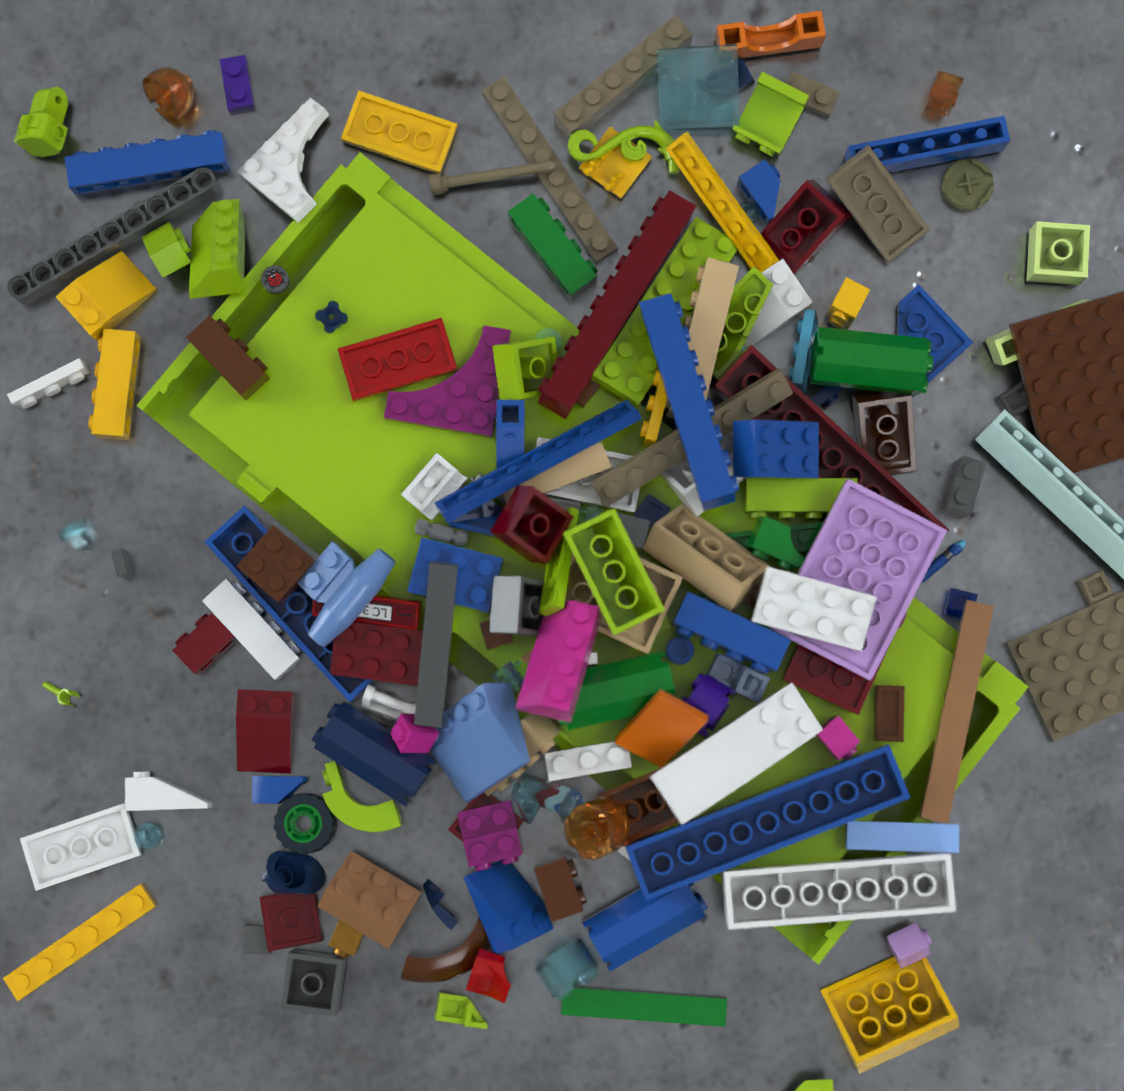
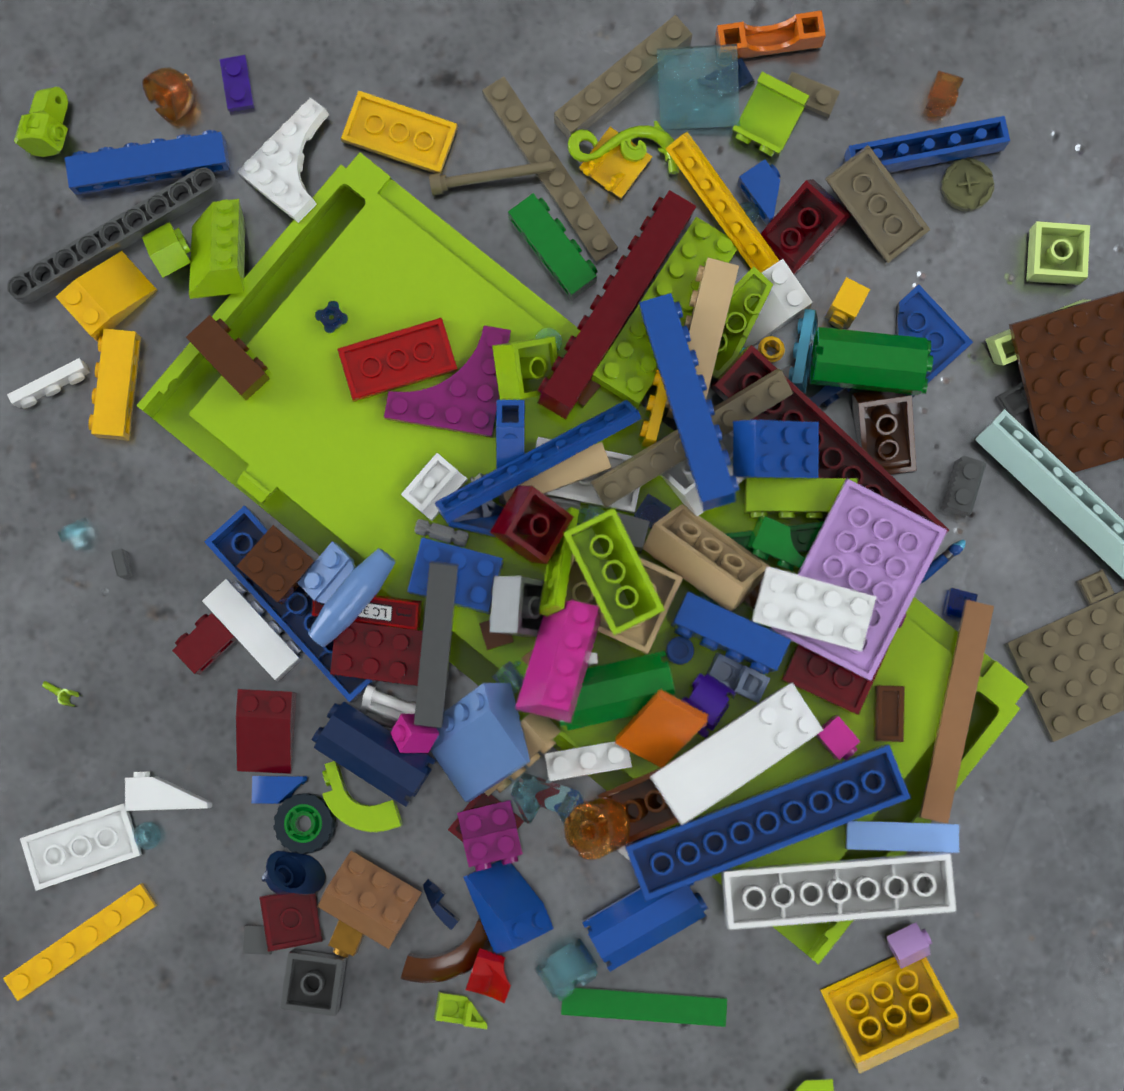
tile [261,266,290,294] -> none
reddish brown brick [534,855,587,922] -> none
none -> yellow cone [758,336,785,363]

